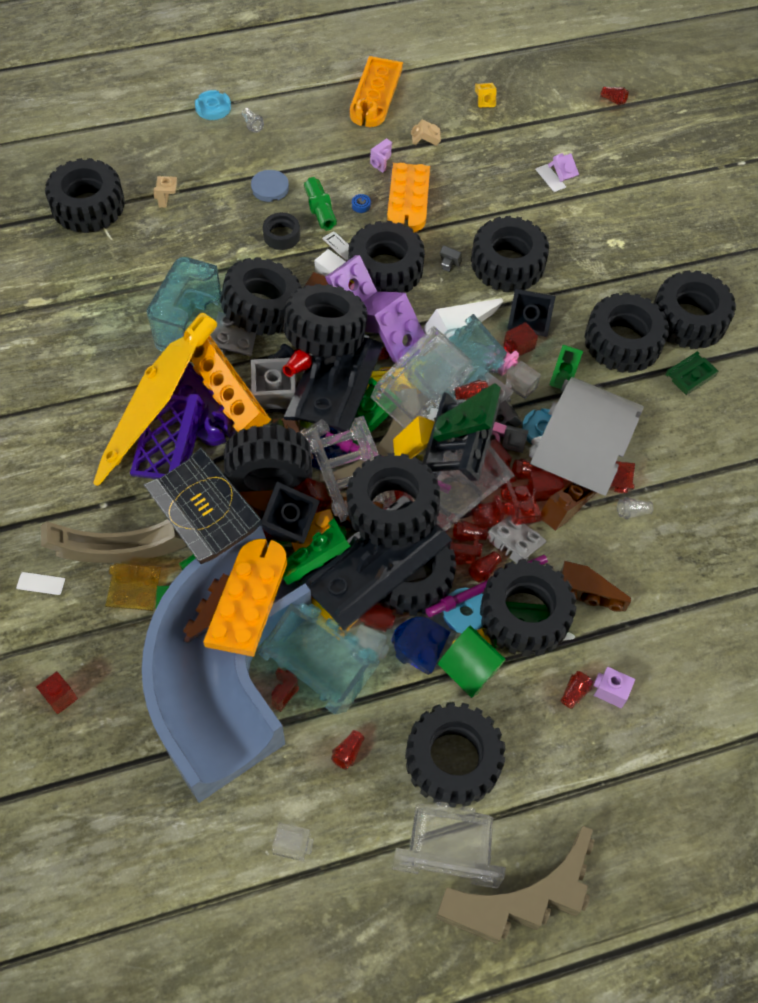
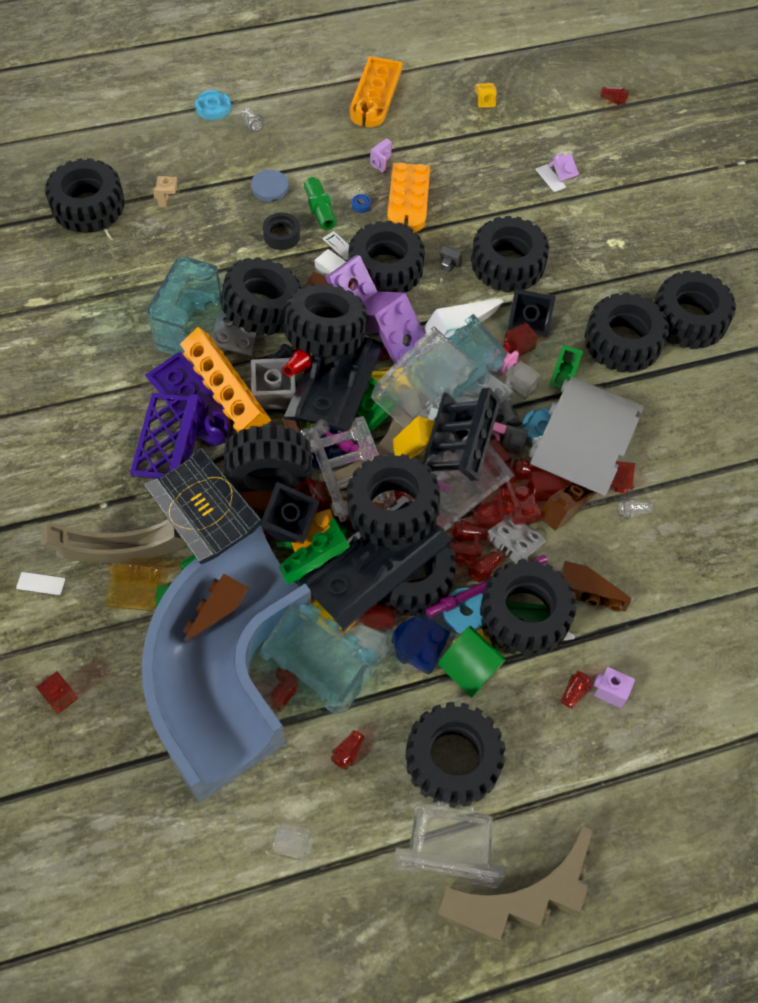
yellow wing [93,313,217,486] -> none
light orange plate [203,539,287,657] -> none
tan bracket [411,119,441,146] -> none
dark green wing [433,383,501,442] -> none
clear red cone [455,379,489,400] -> none
dark green plate [666,351,718,395] -> none

